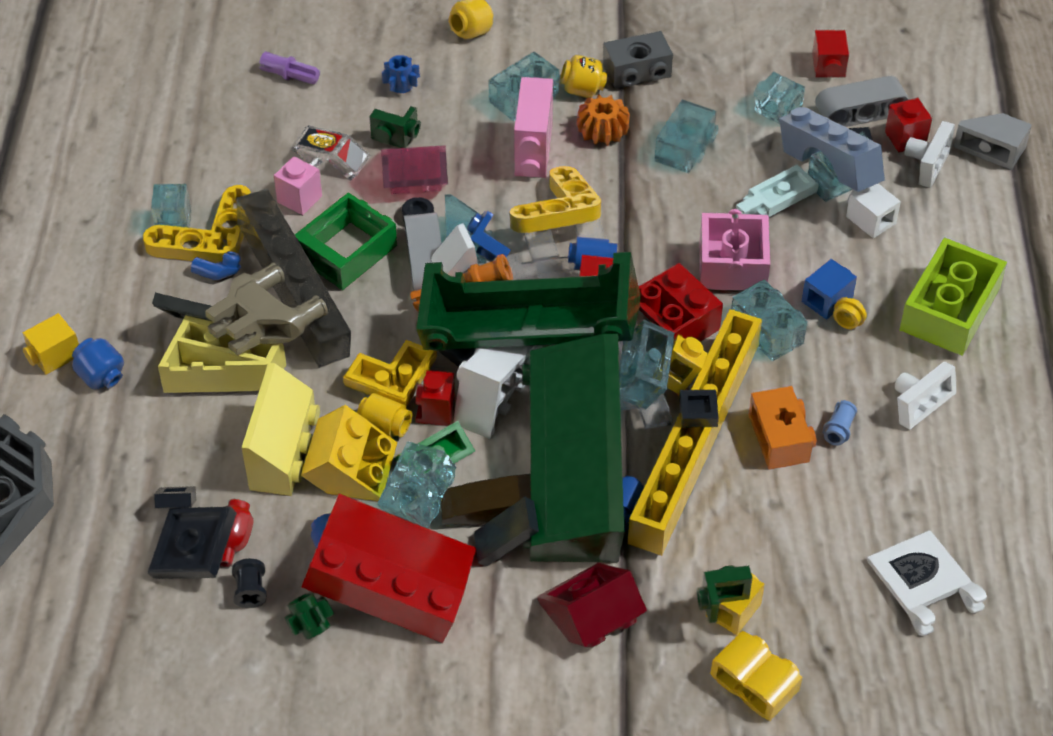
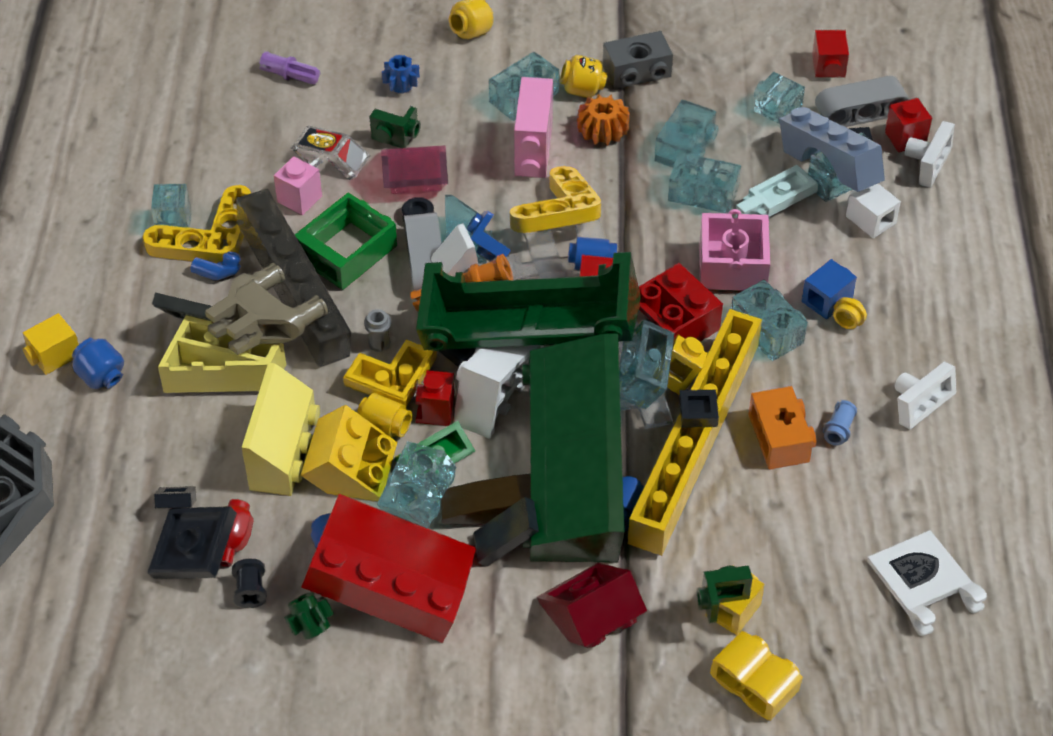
lime brick [899,237,1007,356] -> none
light grey slope [953,113,1032,170] -> none
none -> light grey pin [364,309,392,352]
none -> clear light blue brick [668,152,741,214]

